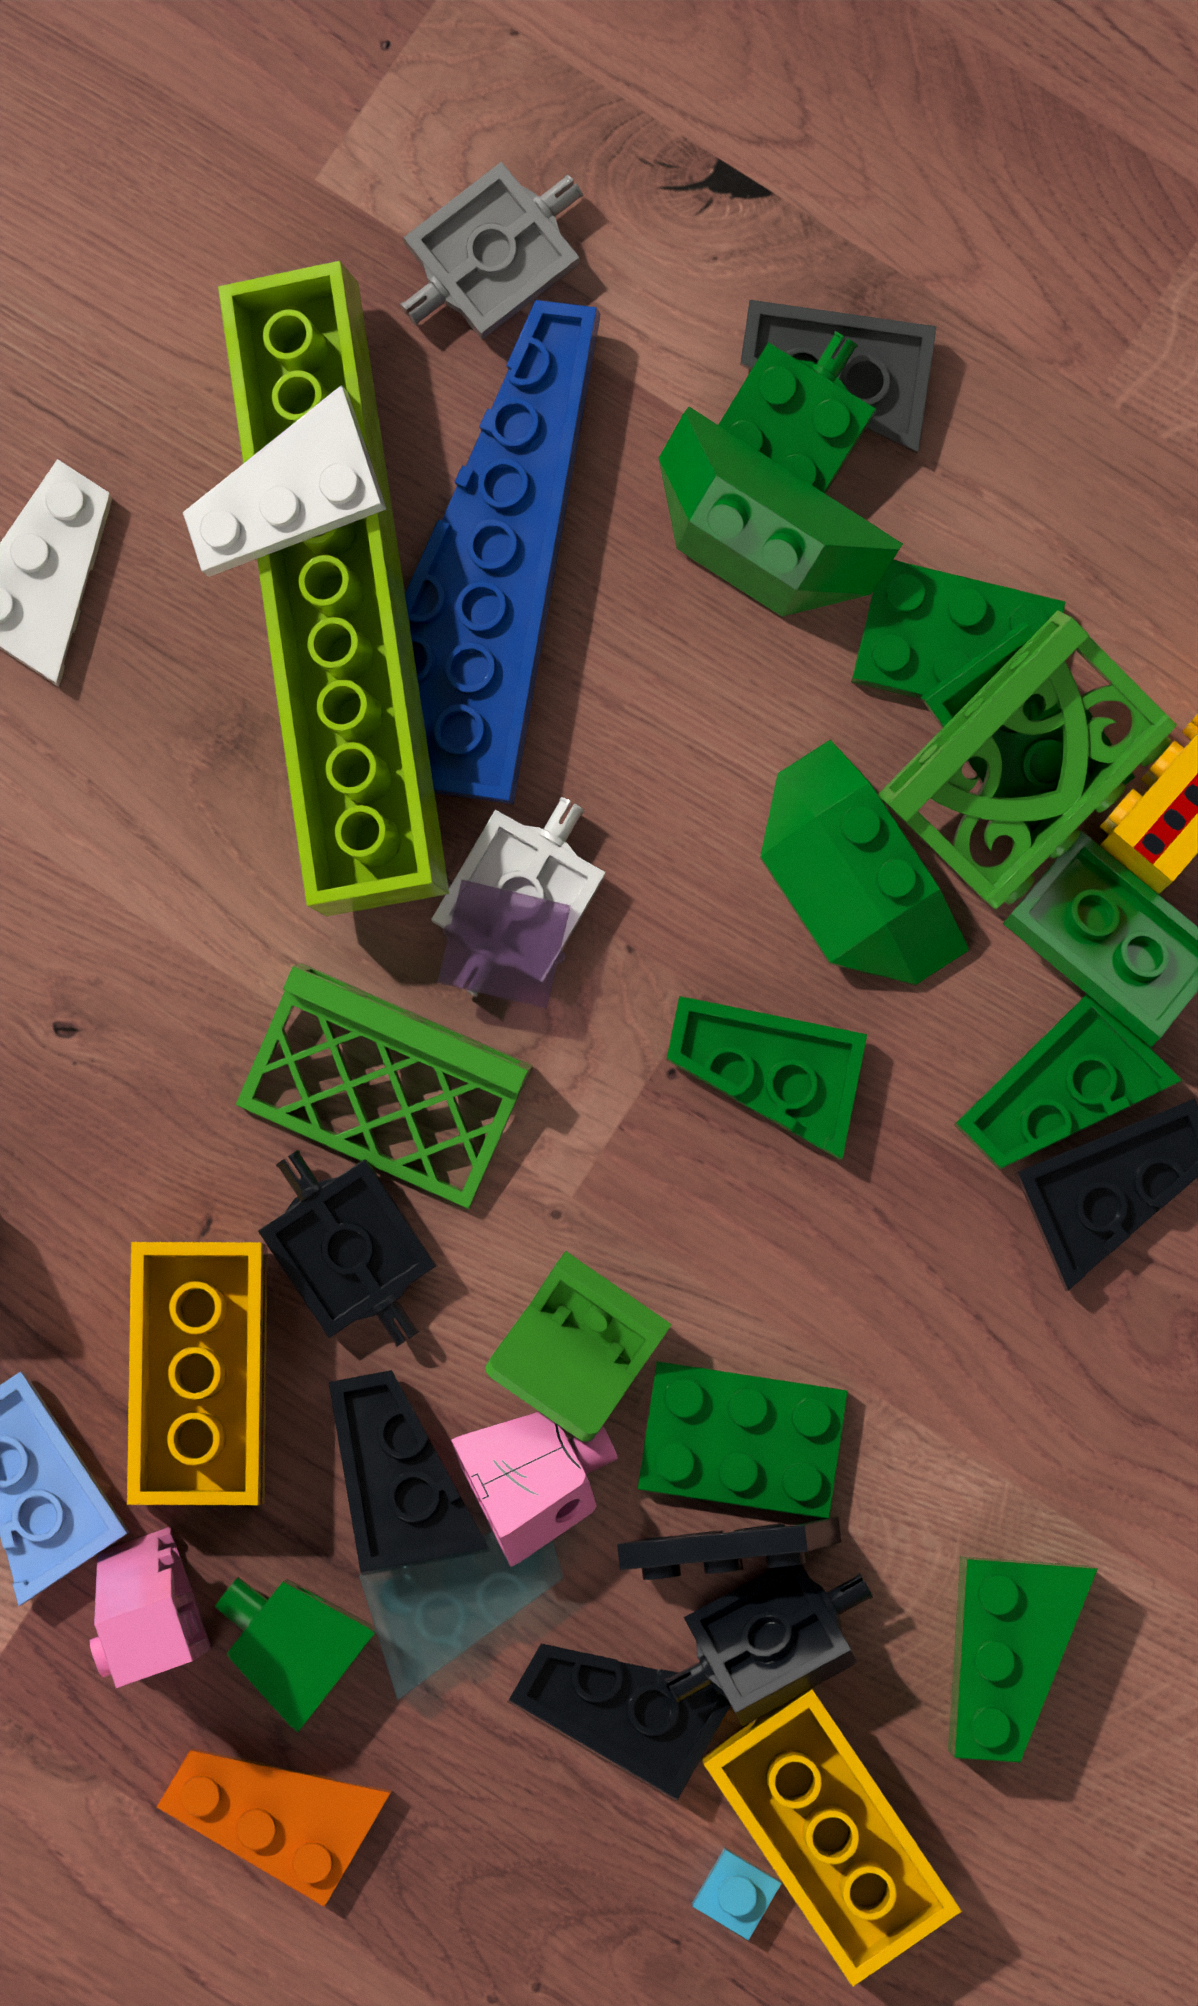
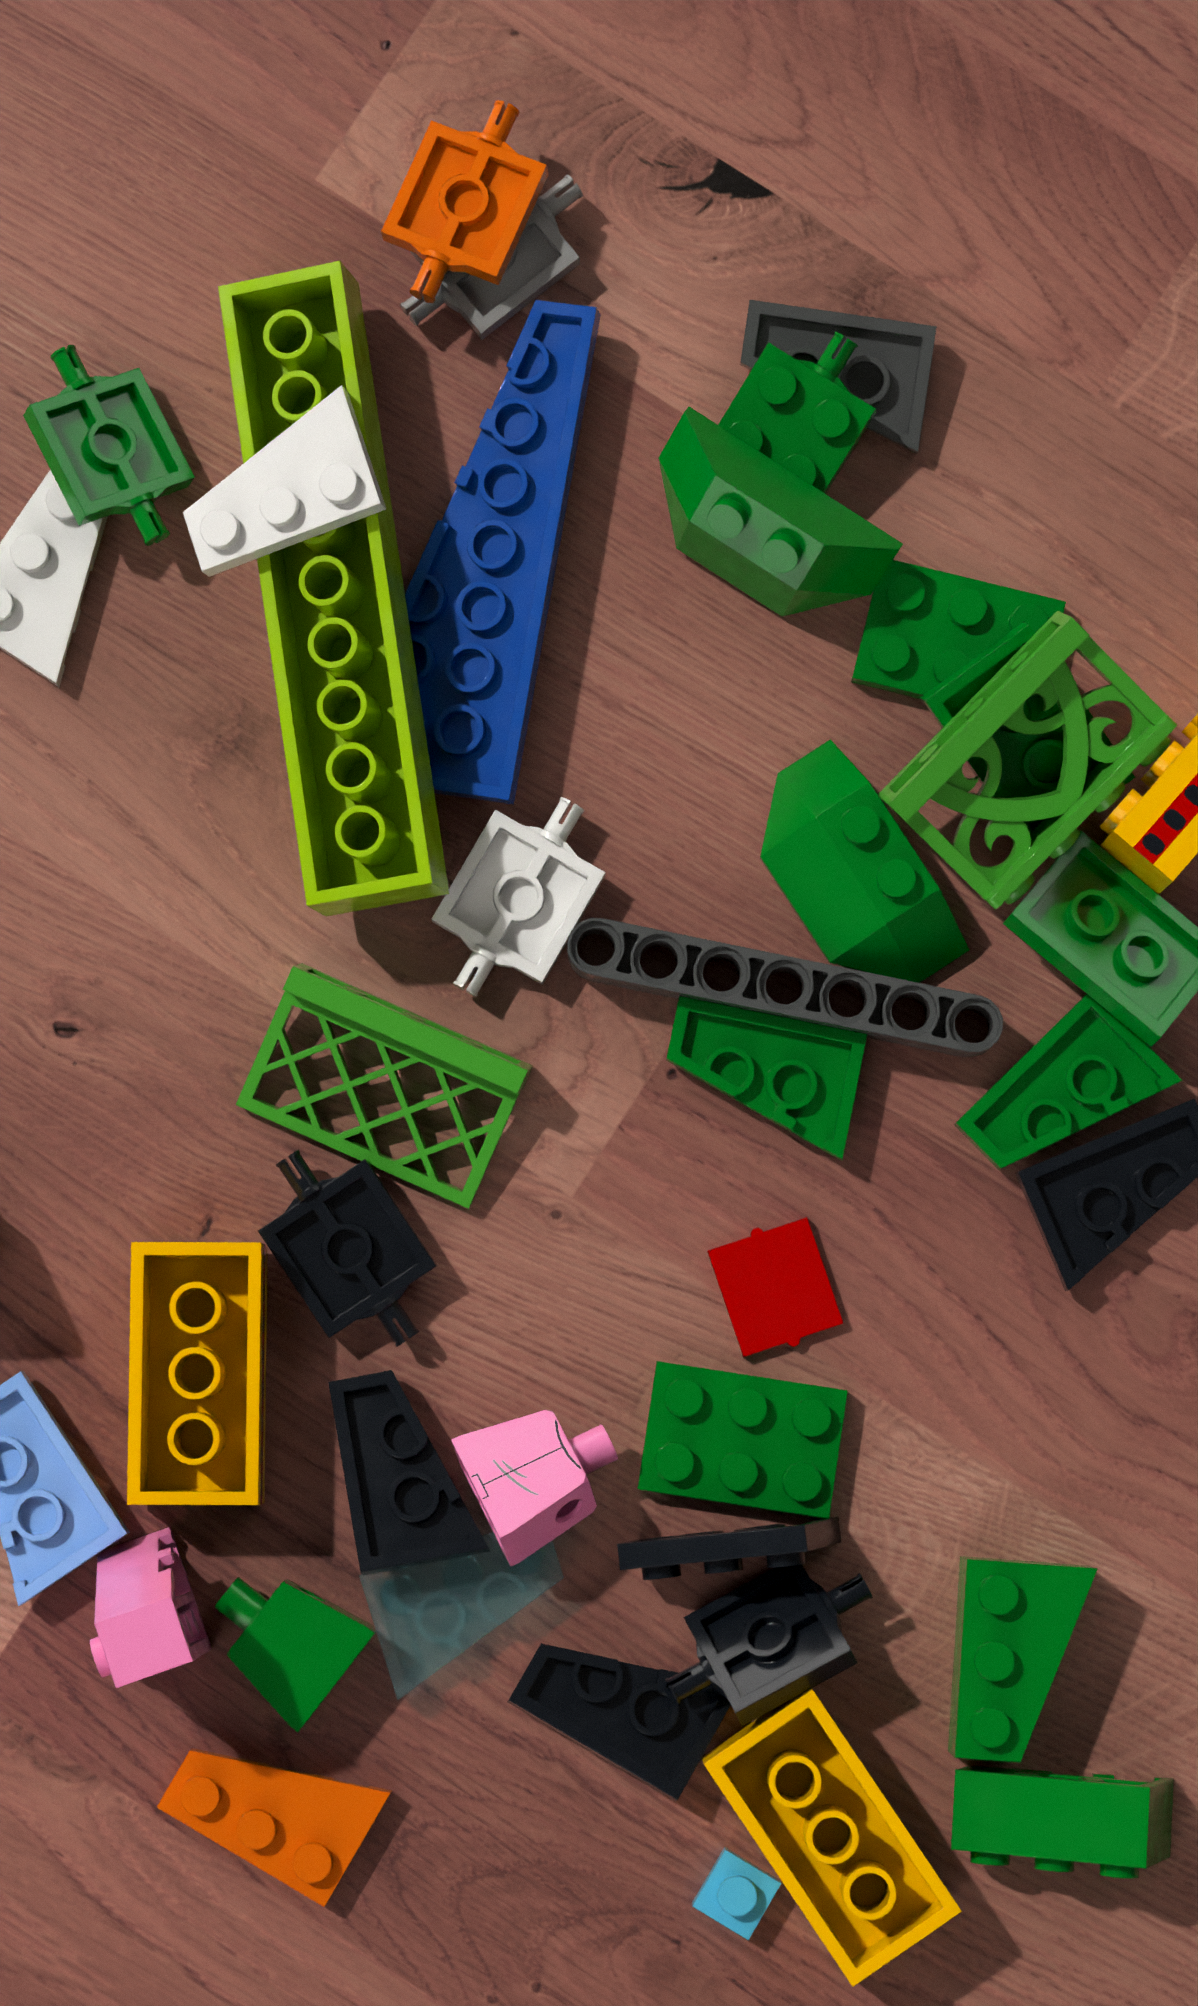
clear purple piece [437,880,571,1009] -> none
bright green bracket [485,1251,672,1442] -> none
none -> green plate [23,345,195,546]
none -> orange plate [381,100,549,303]
none -> dark grey beam [567,918,1003,1057]
none -> red piece [707,1217,843,1357]
none -> green wedge [951,1766,1174,1879]

